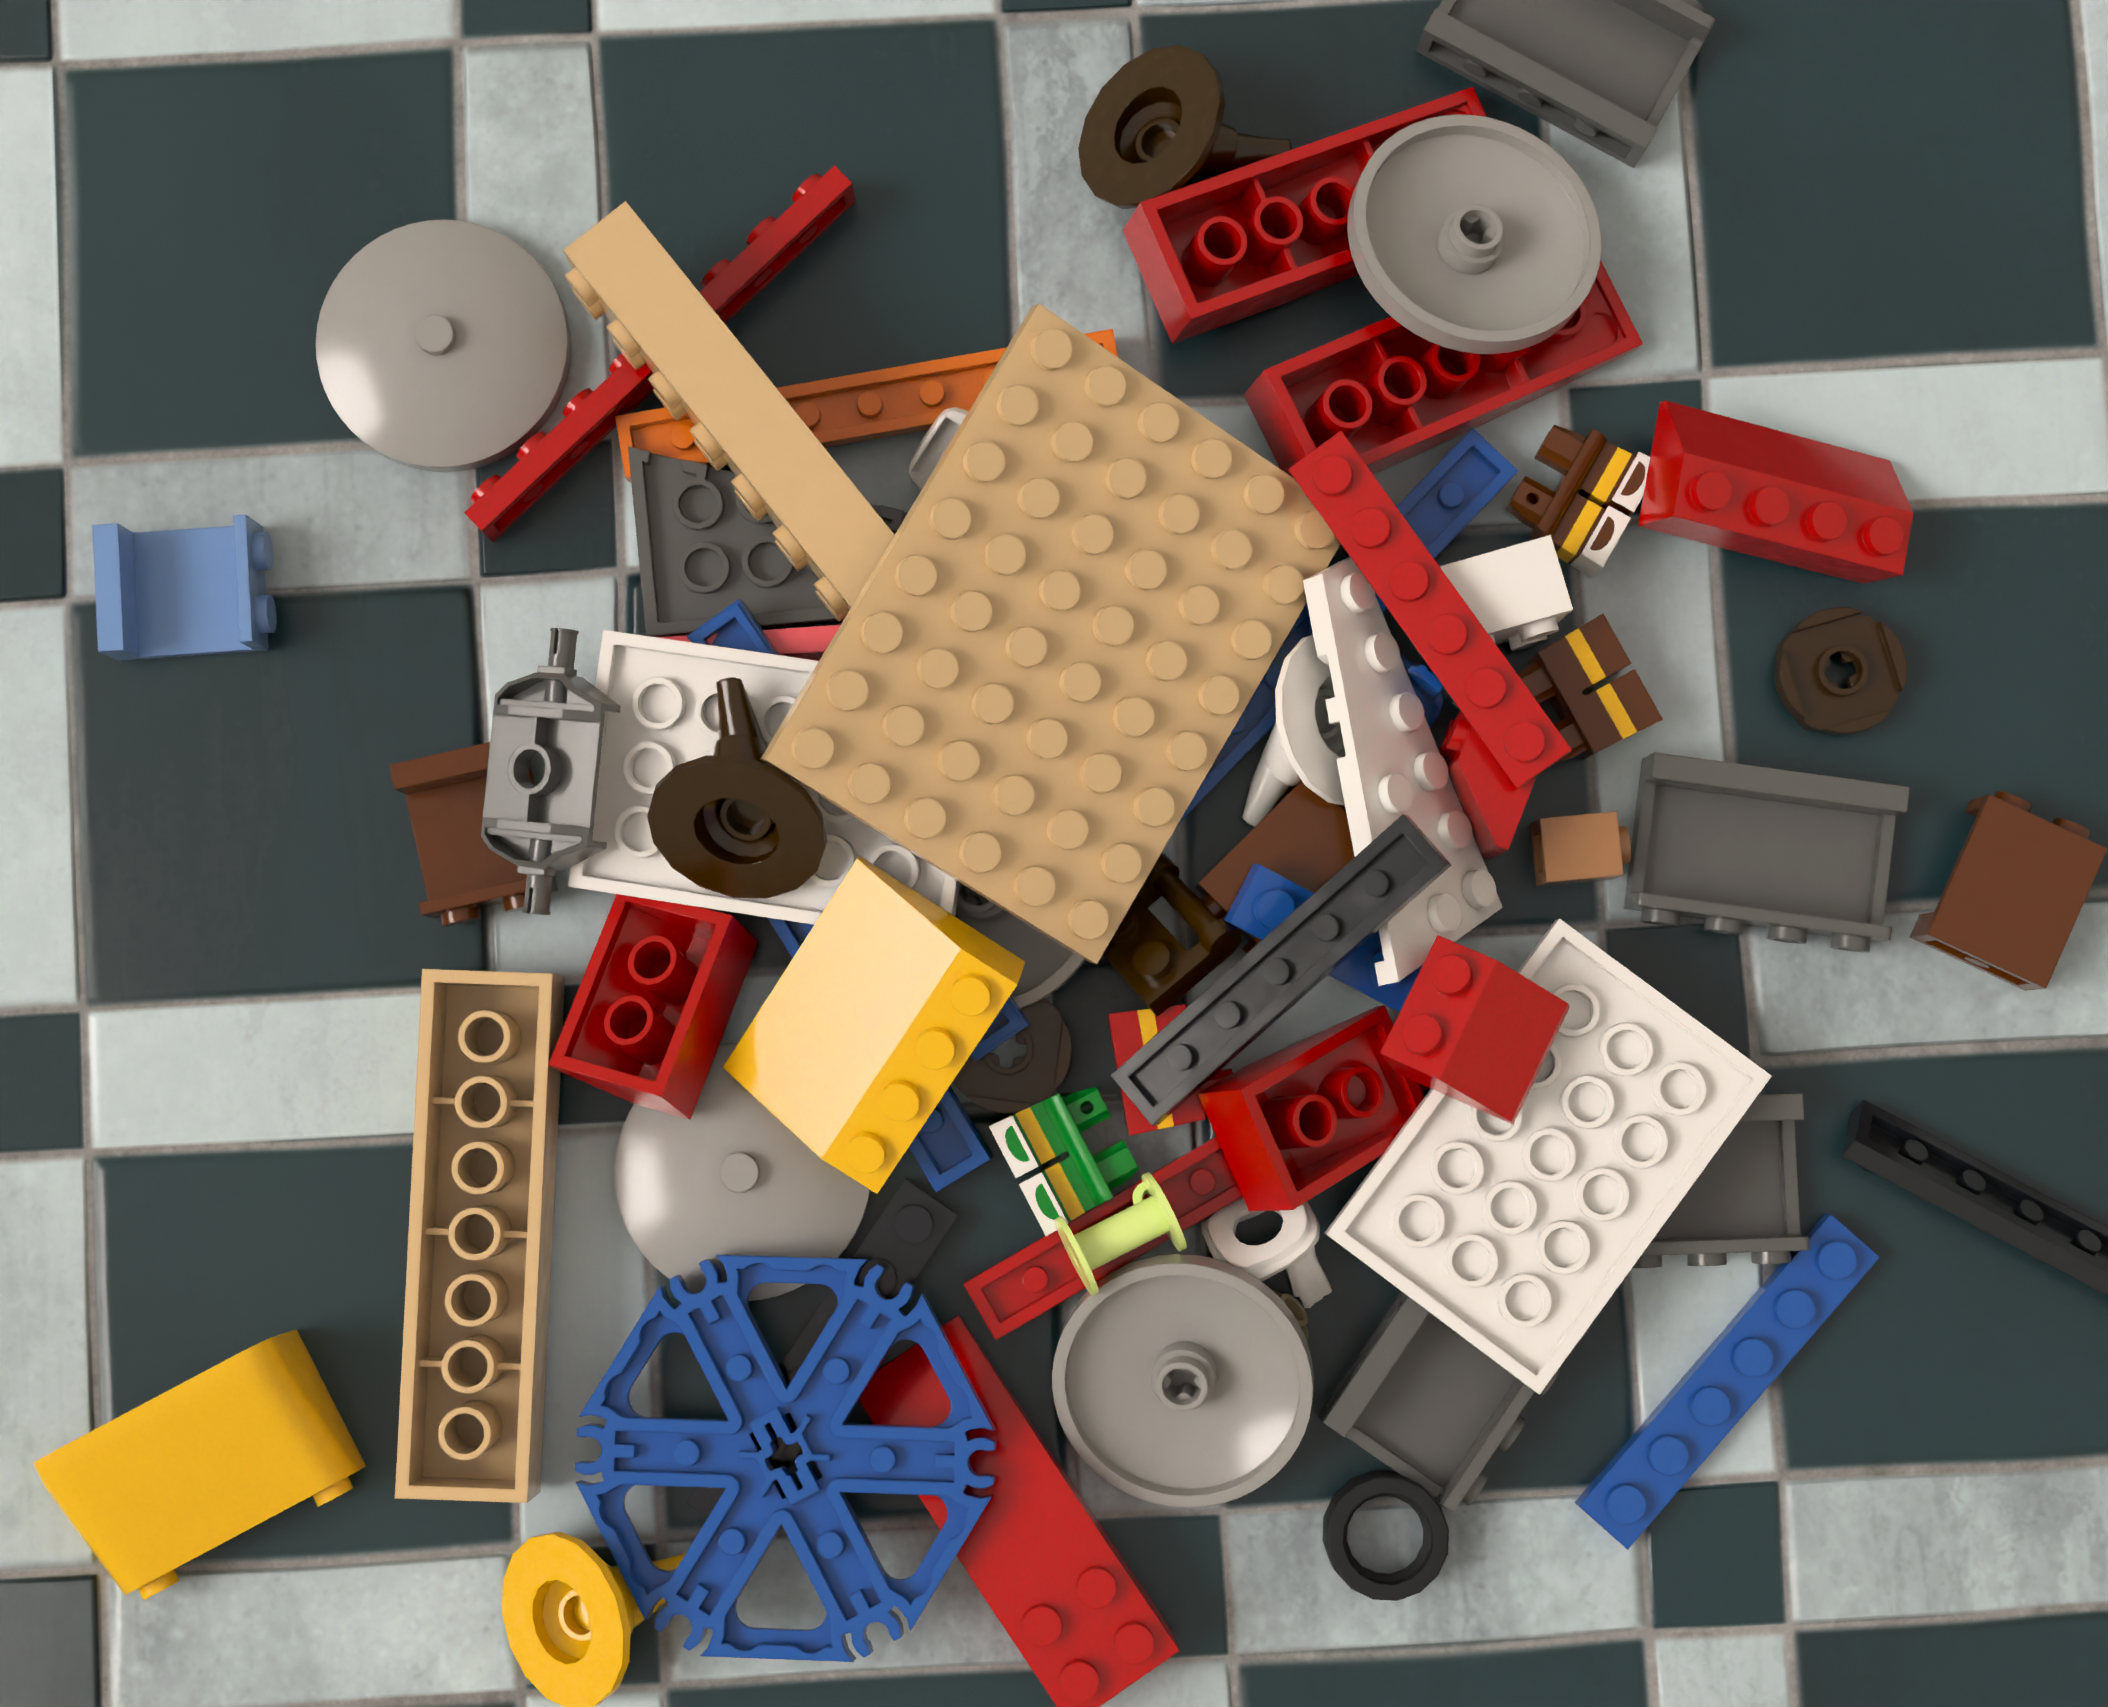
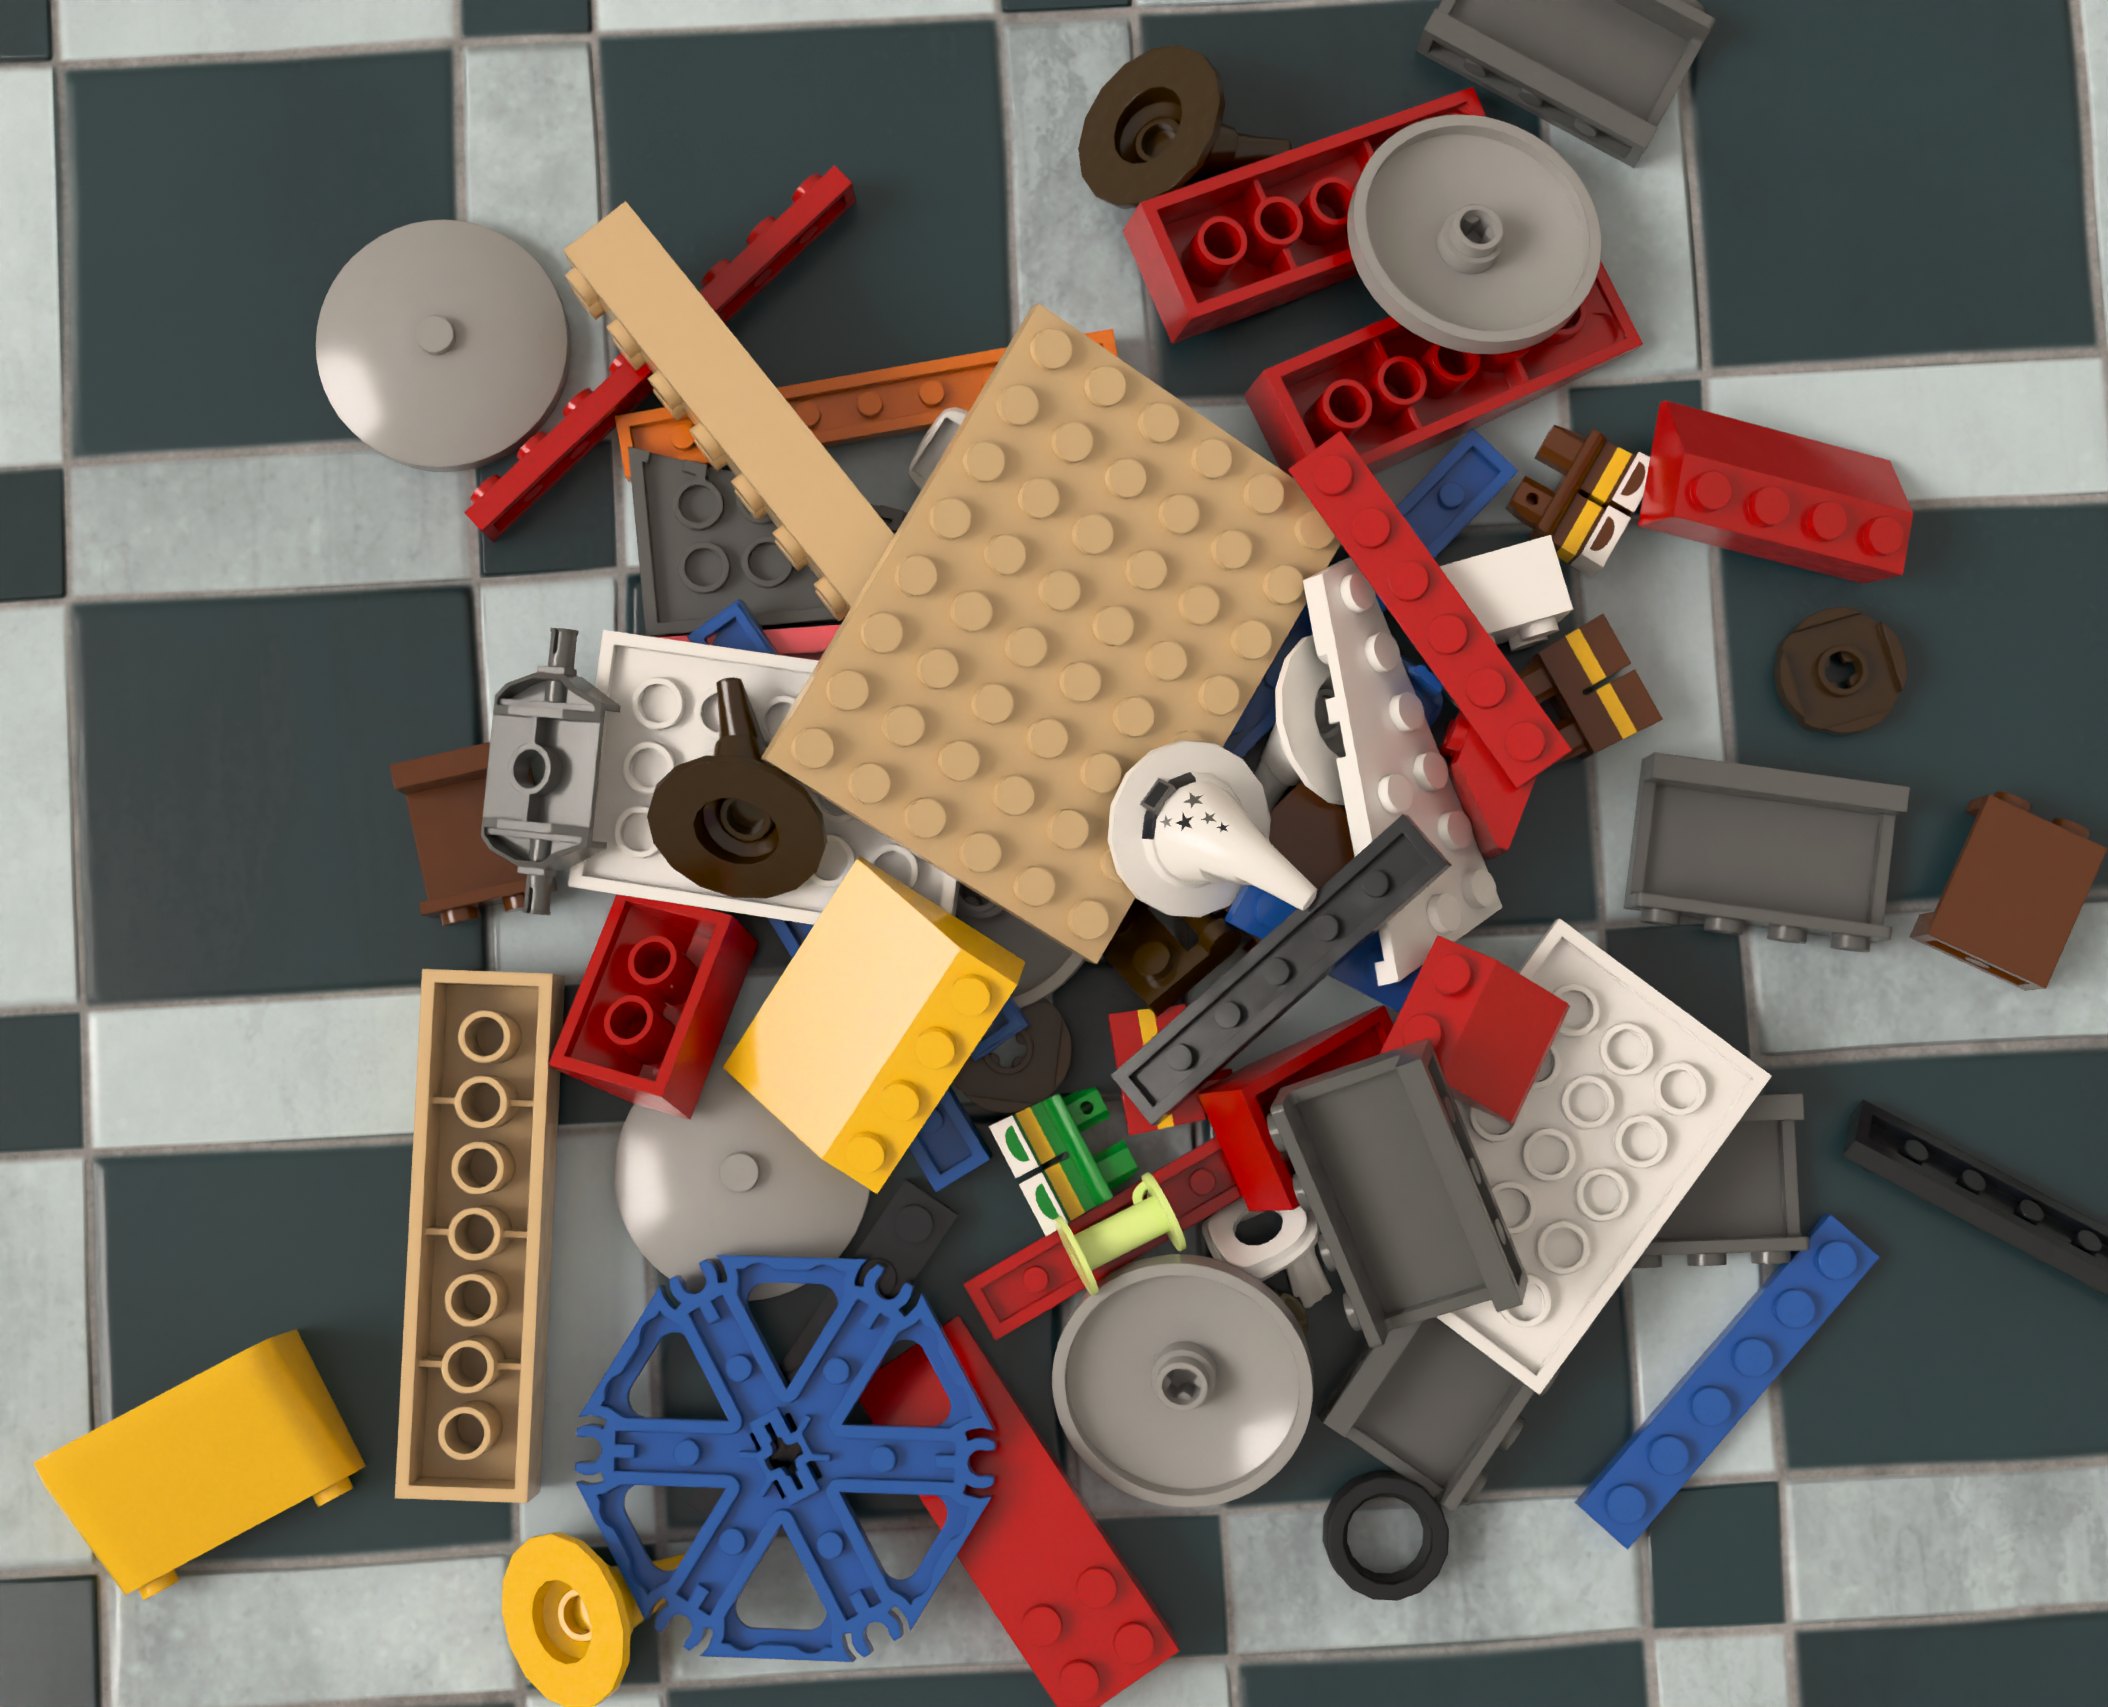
medium blue panel [92,514,277,661] -> none
medium nougat brick [1530,811,1631,887] -> none
none -> white piece [1107,740,1318,917]
none -> dark grey panel [1267,1038,1528,1349]

